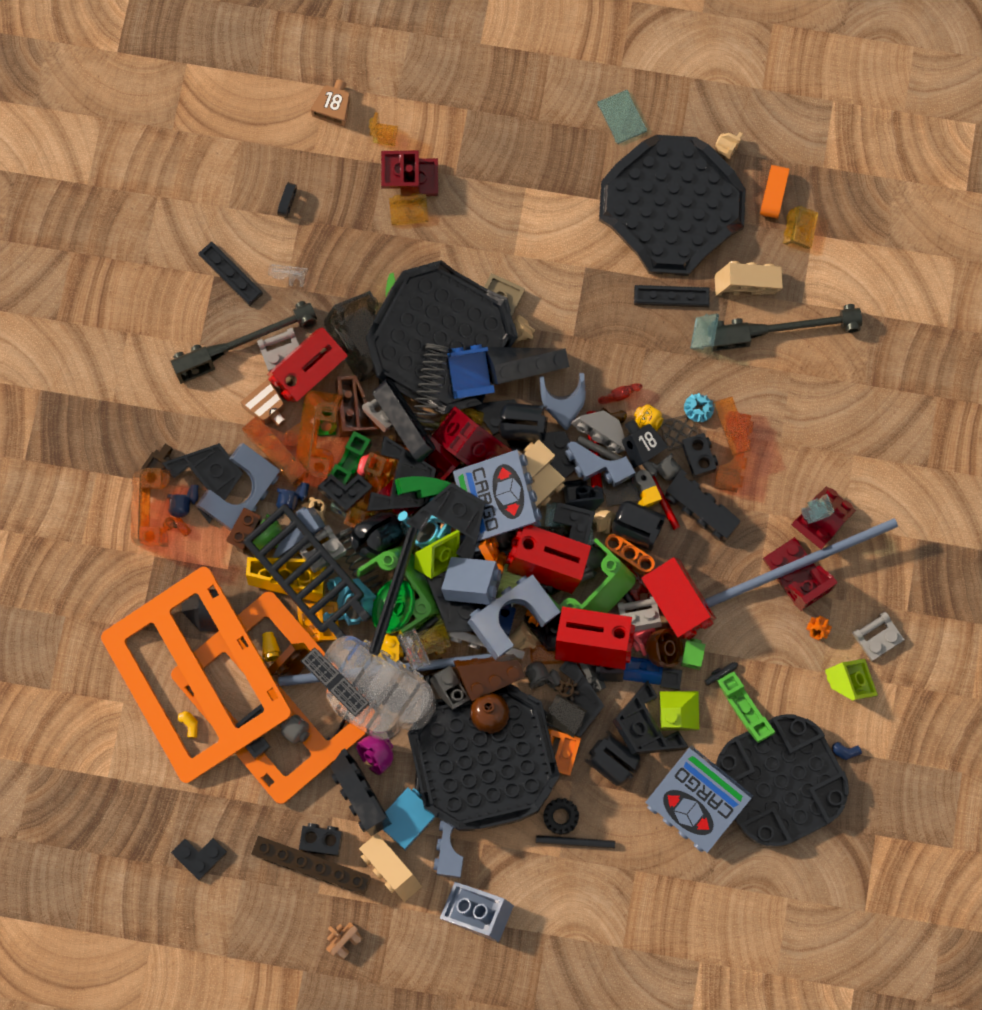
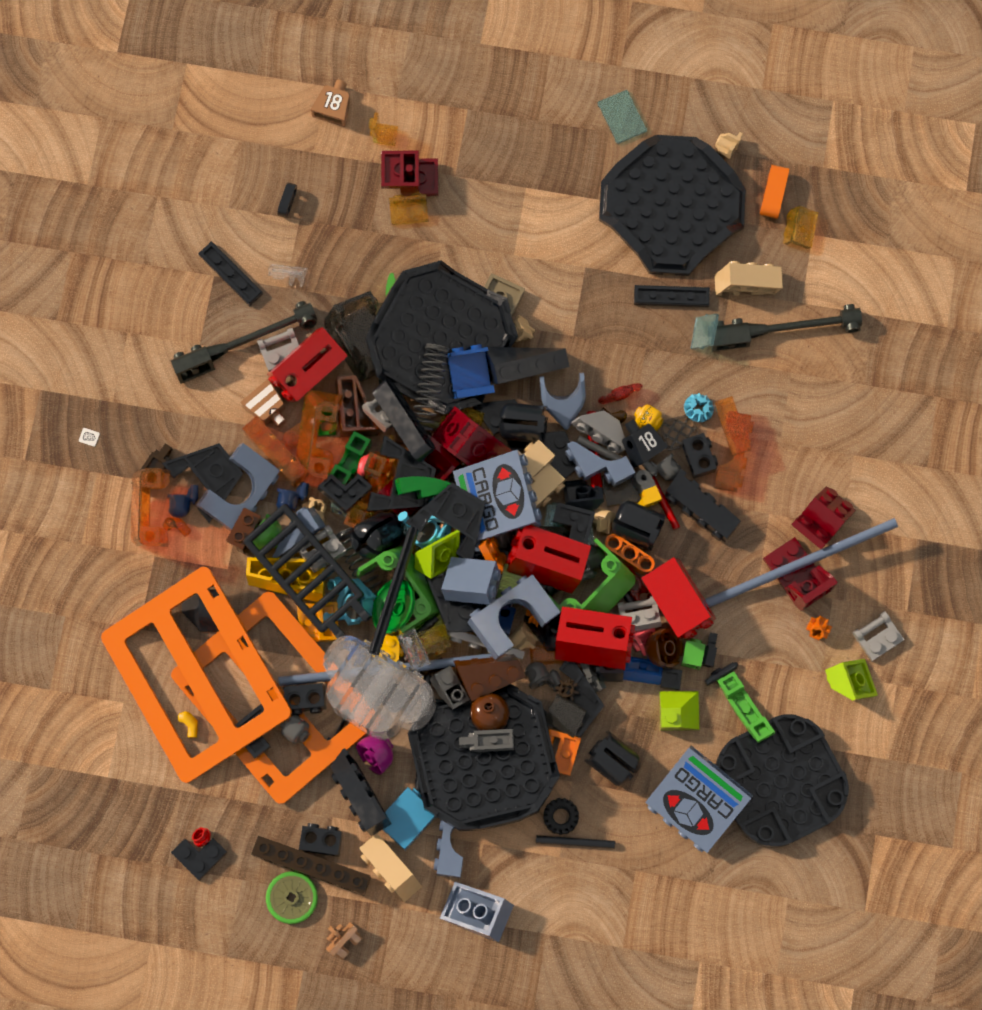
yellow cone [262,632,281,662] -> none
reddish brown bracket [268,643,310,676] -> none
tile [301,648,370,718] -> none
black wing [613,681,688,755] -> none
clear light blue brick [801,494,835,524] -> none
dark blue arm [832,742,862,760] -> none
none -> white sticker [79,428,100,446]
none -> red plate [192,827,211,847]
none -> olive wheel [266,871,318,924]
none -> black brick [284,683,327,716]
none -> dark grey hinge [459,729,514,752]
none -> black bar [702,632,718,668]

